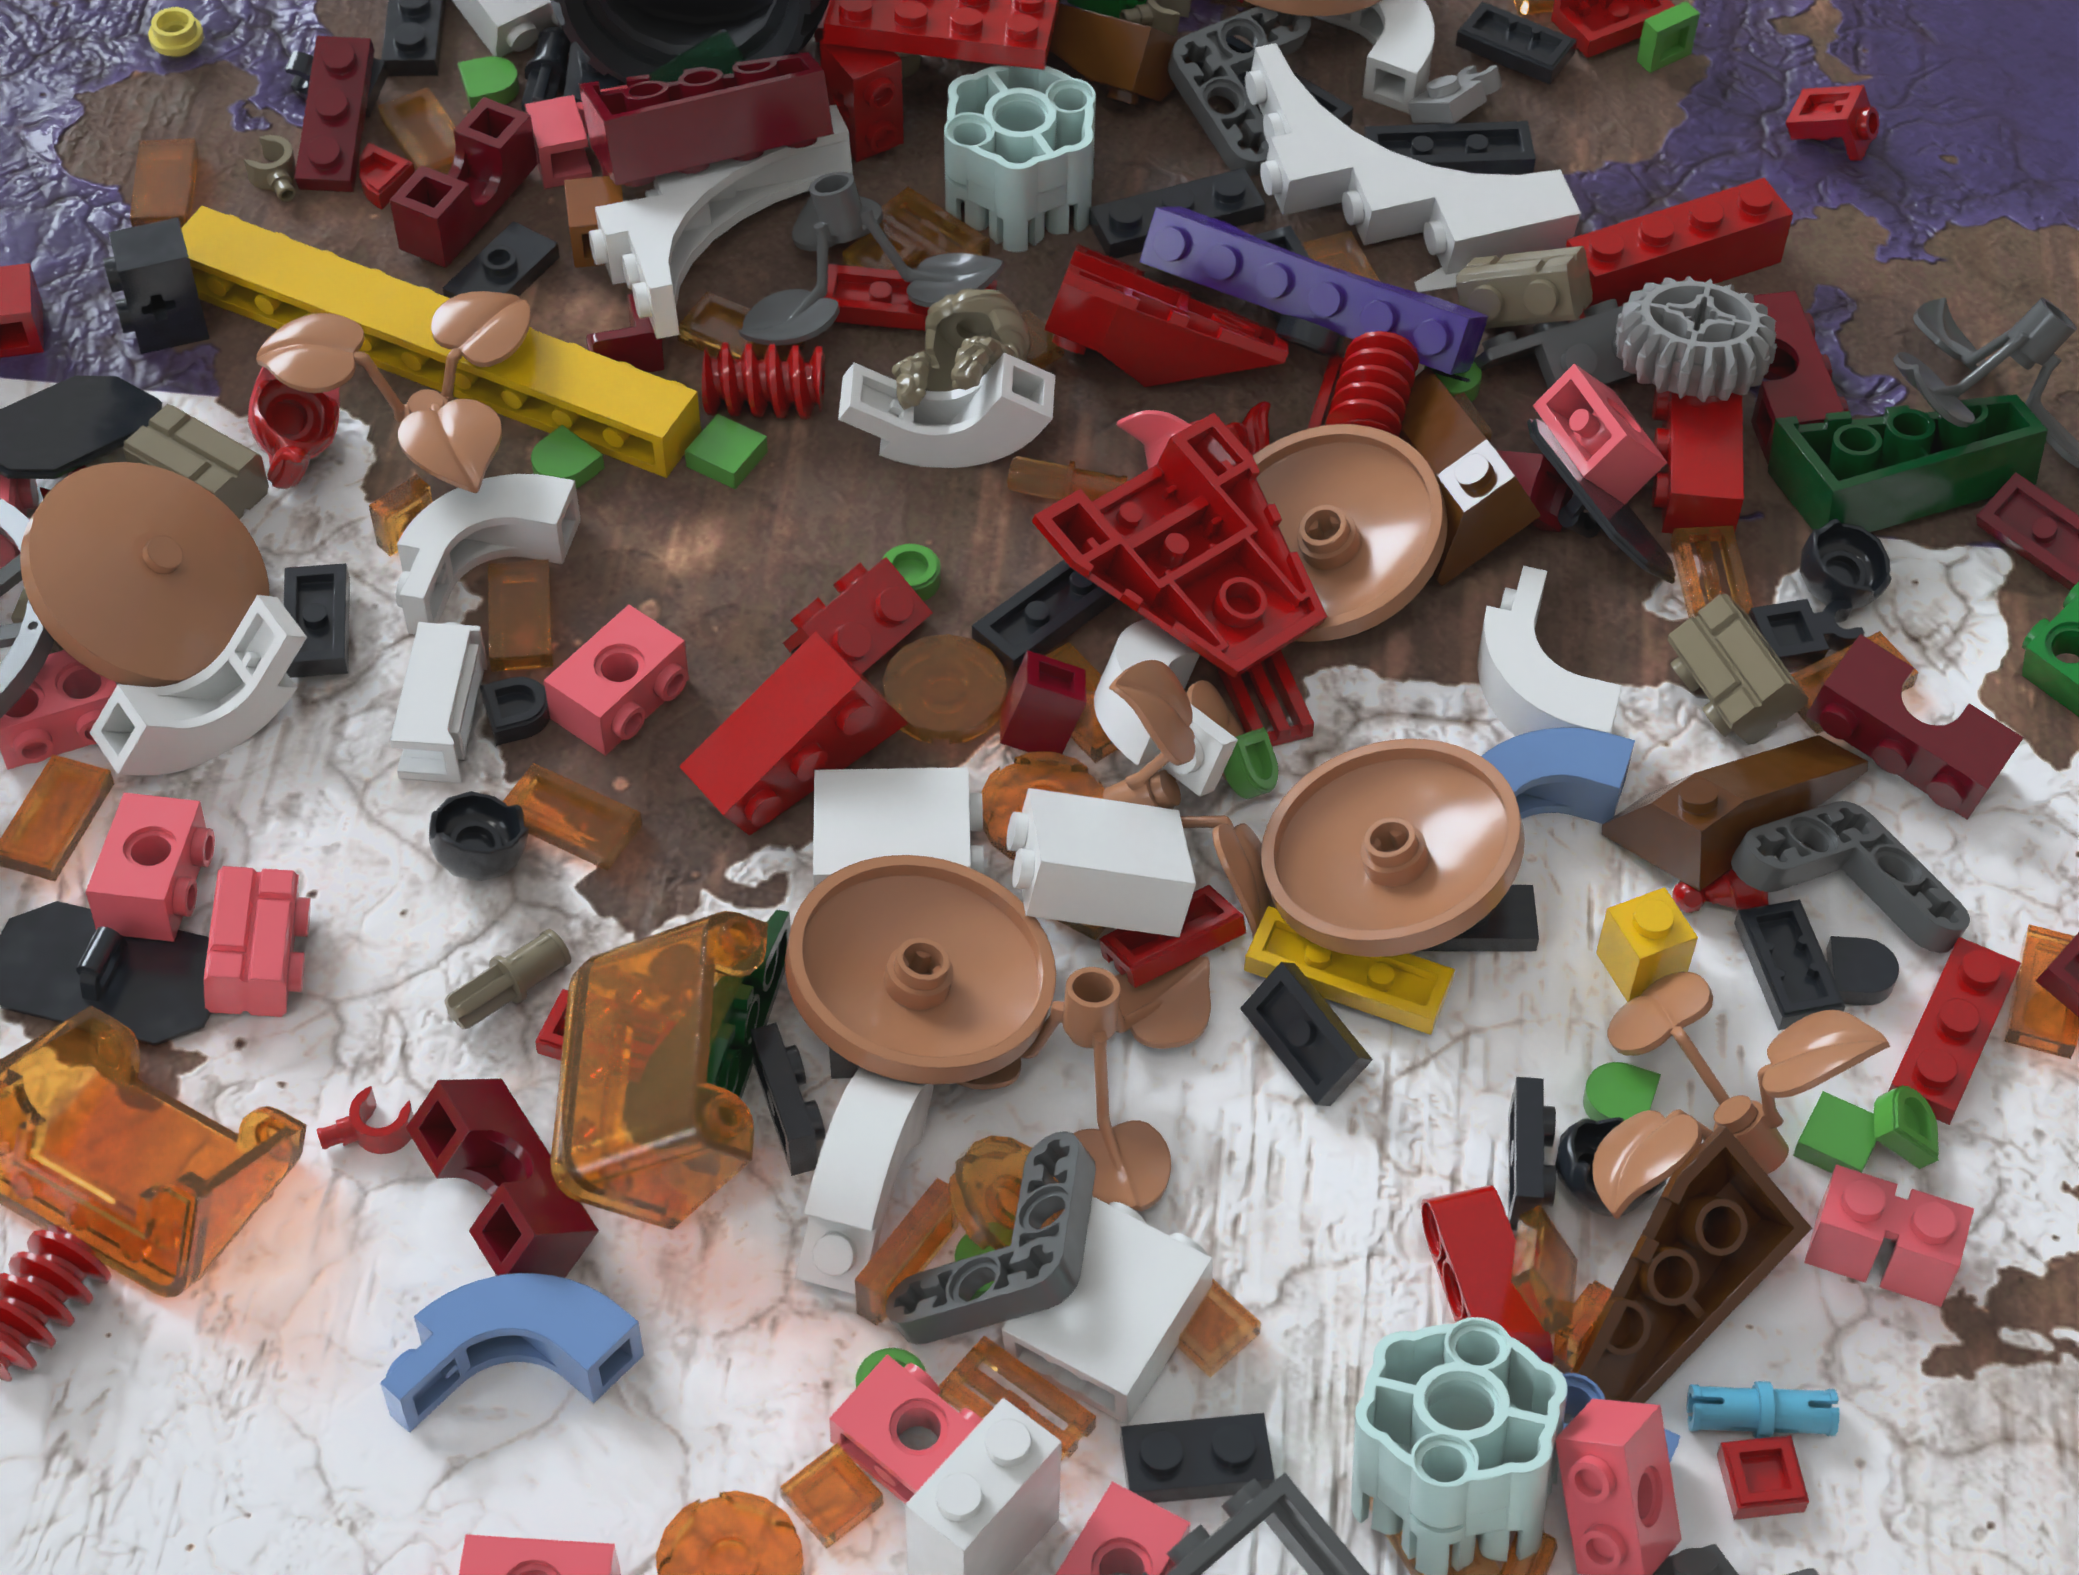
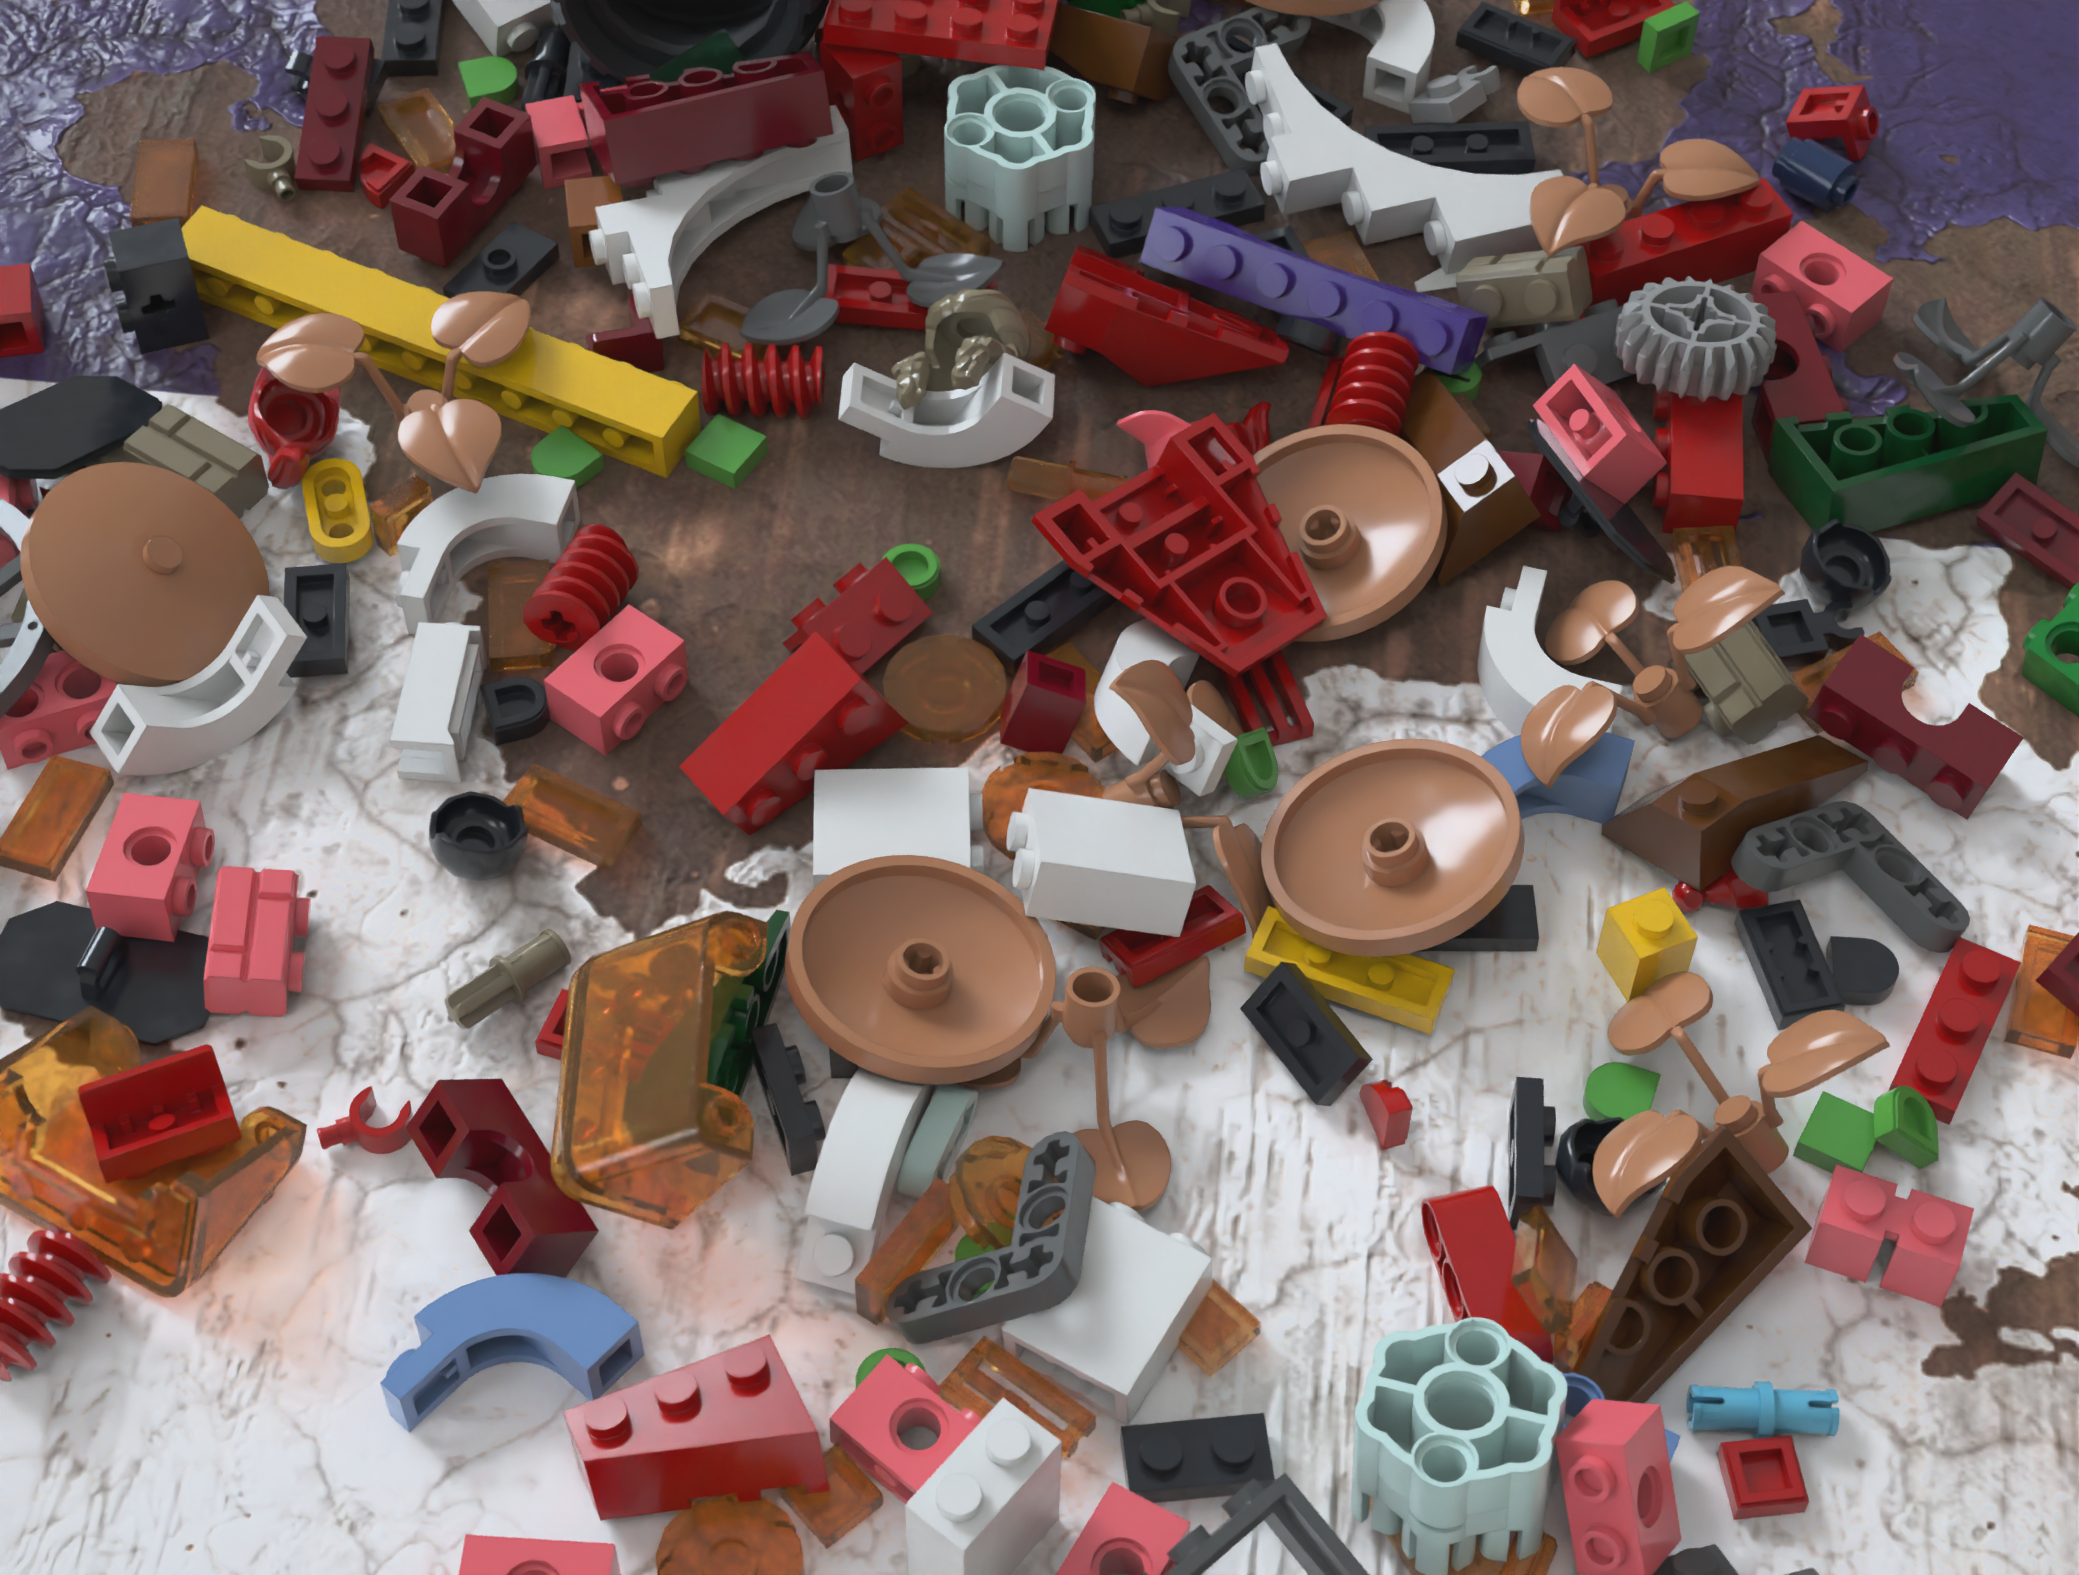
light yellow plate [148,7,204,57] -> none
none -> red bracket [78,1044,242,1184]
none -> yellow plate [302,458,374,563]
none -> red piece [523,523,639,651]
none -> red wedge [563,1334,830,1520]
none -> light aqua beam [896,1083,978,1204]
none -> red tile [1359,1079,1413,1150]
none -> nougat plant [1517,67,1760,258]
none -> nougat plant [1521,566,1785,789]
none -> coral brick [1750,221,1893,353]
none -> dark blue brick [1772,137,1859,213]

